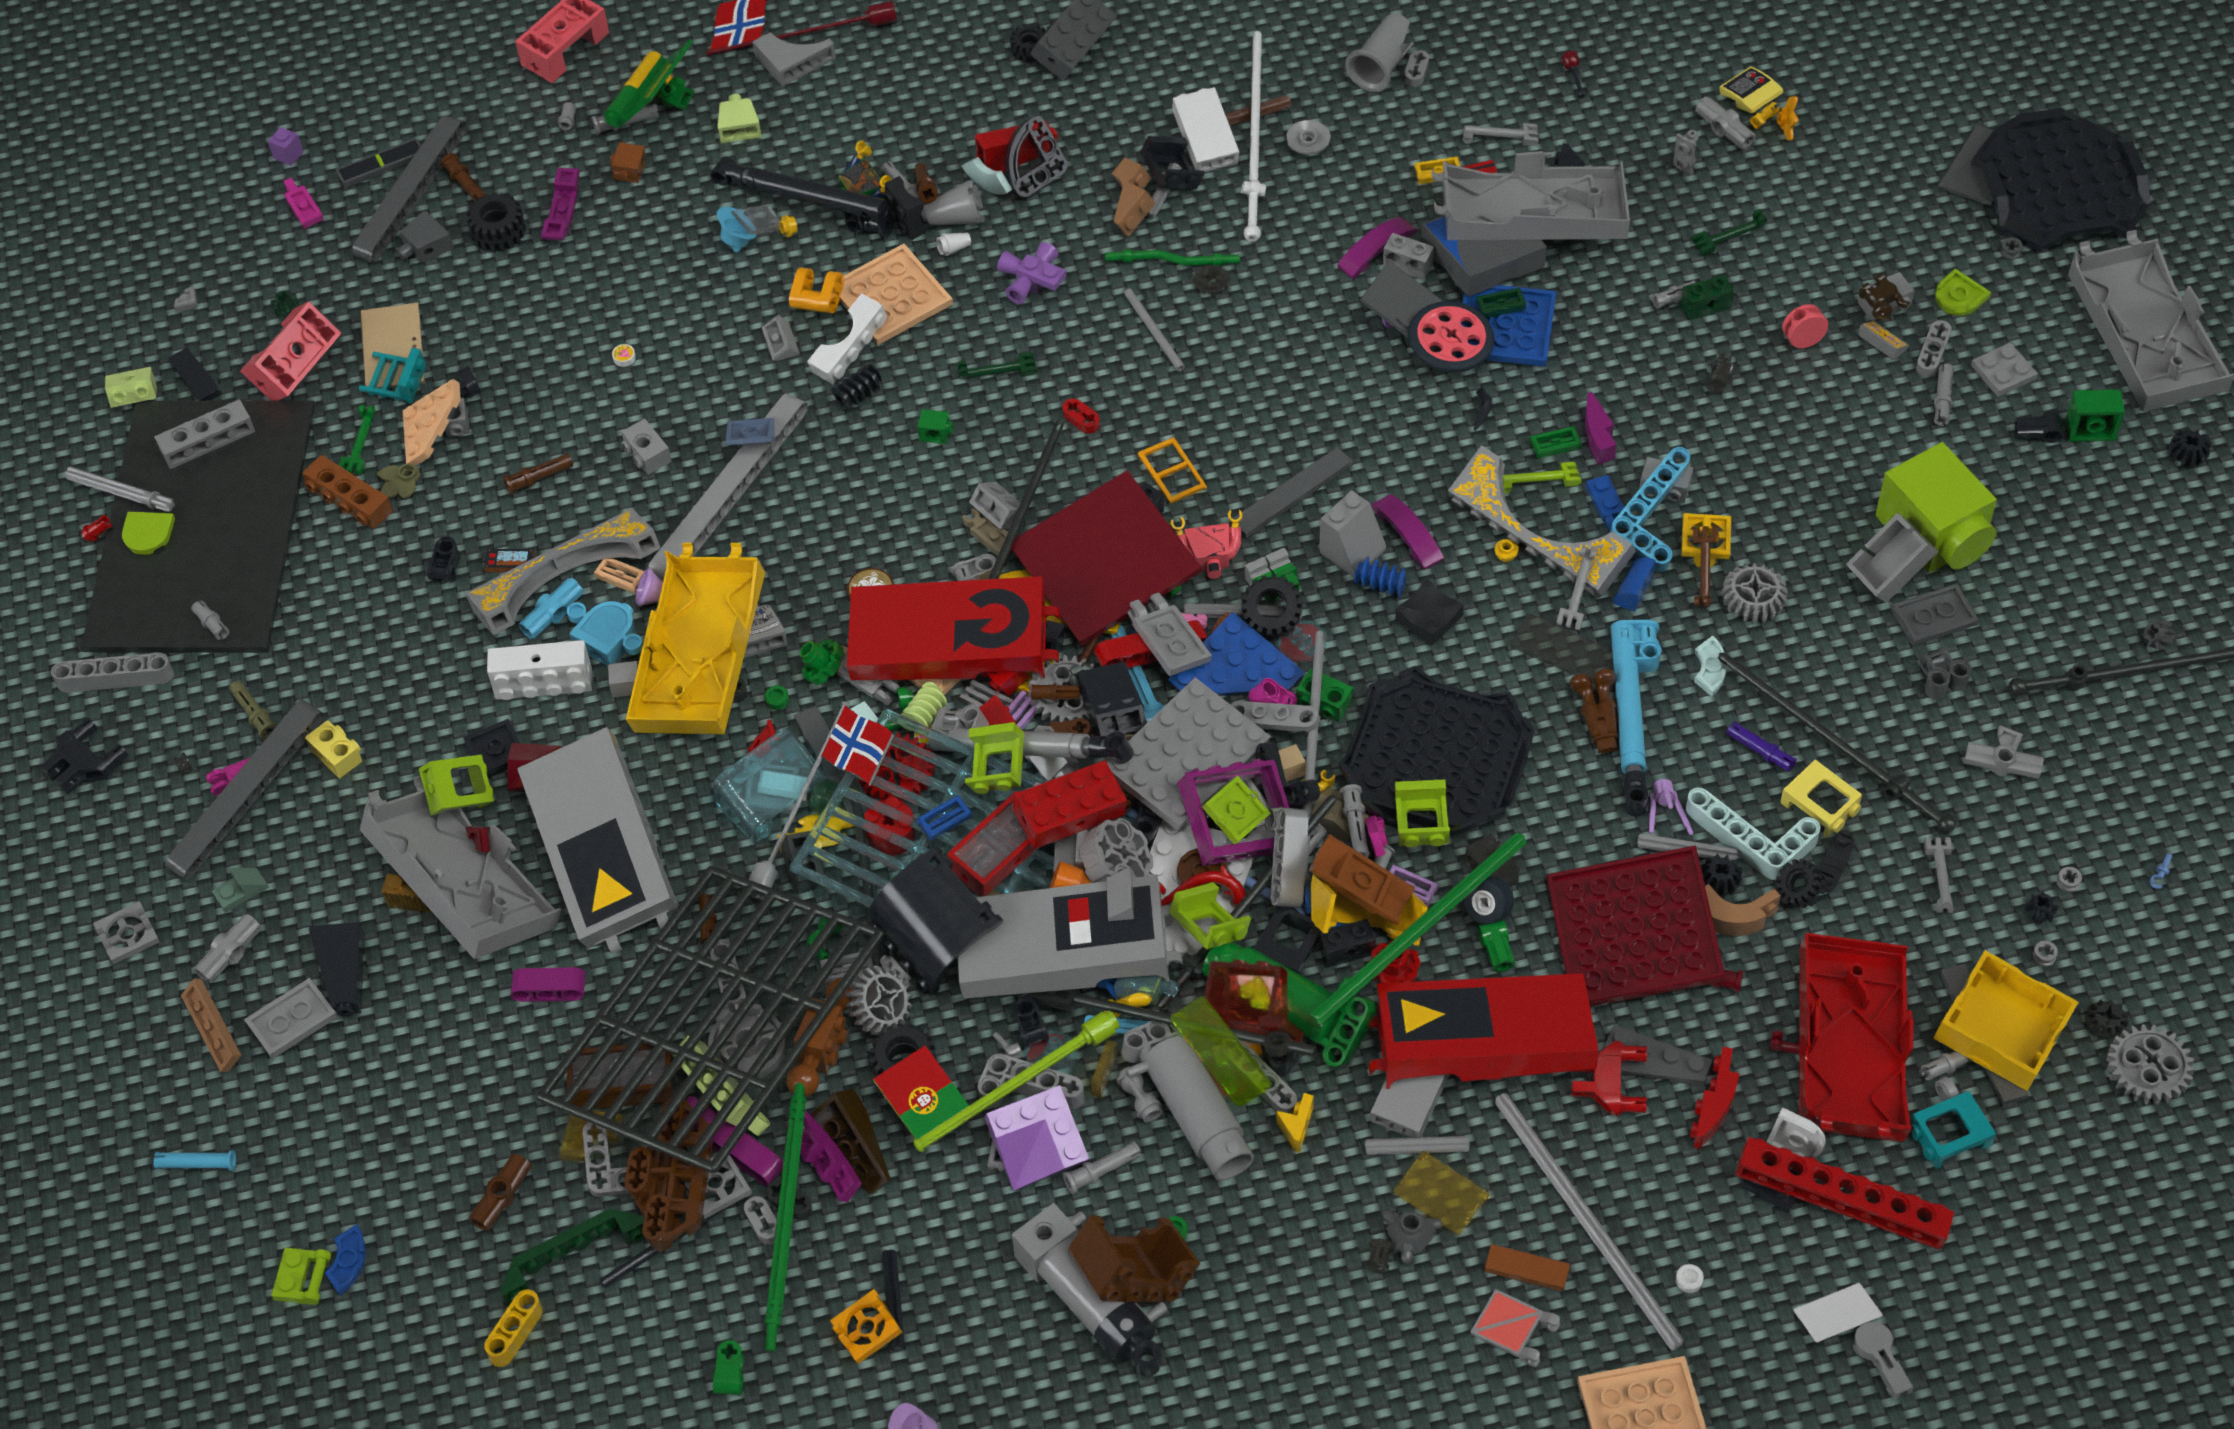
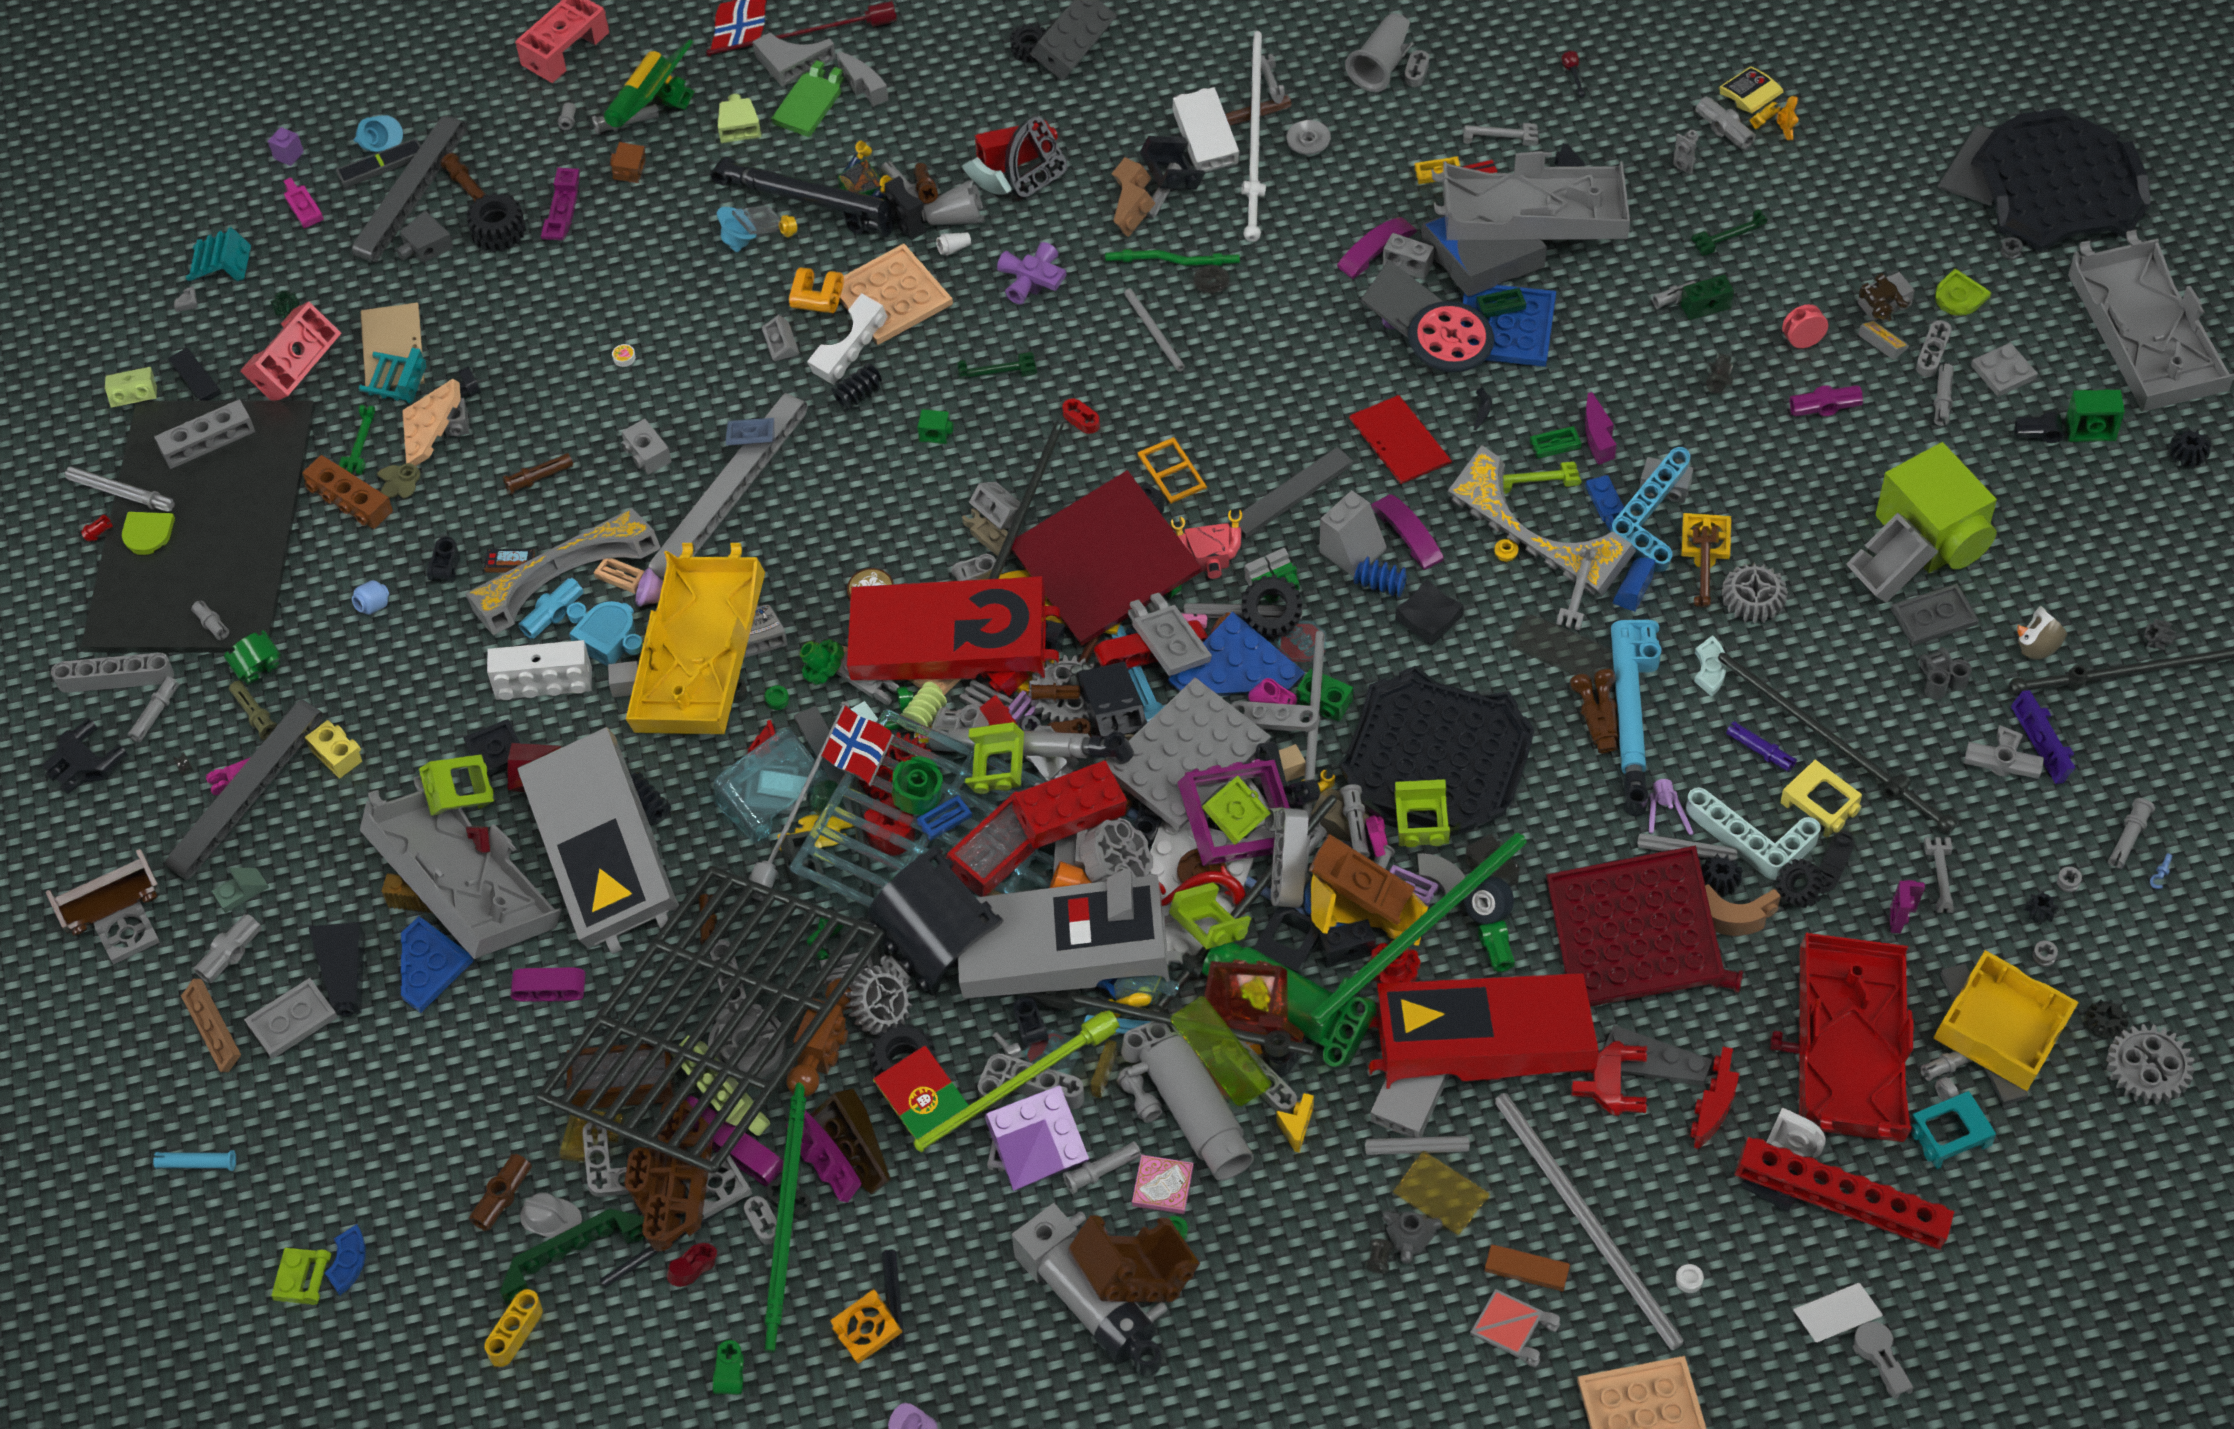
none -> reddish brown windscreen [45,849,161,936]
none -> light grey pin [128,677,180,743]
none -> teal plate [186,227,251,281]
none -> green brick [224,630,281,685]
none -> light blue head [352,580,389,615]
none -> medium azure piece [354,115,403,152]
none -> blue plate [401,916,474,1013]
none -> light grey piece [520,1193,582,1238]
none -> black piece [631,772,671,826]
none -> dark red piece [667,1243,717,1287]
none -> bright green tile [771,60,844,138]
none -> light grey slope [837,51,888,106]
none -> green brick [892,756,943,815]
none -> black bush [1017,715,1041,731]
none -> tile [1132,1155,1194,1214]
none -> light grey hinge [1251,54,1285,103]
none -> red container [1349,395,1452,484]
none -> light grey tile [1417,853,1465,895]
none -> magenta piece [1789,385,1863,416]
none -> magenta bracket [1890,880,1925,934]
none -> dark purple hinge [2011,690,2075,784]
none -> dark tan piece [2017,606,2068,660]
none -> light grey pin [2108,798,2155,869]

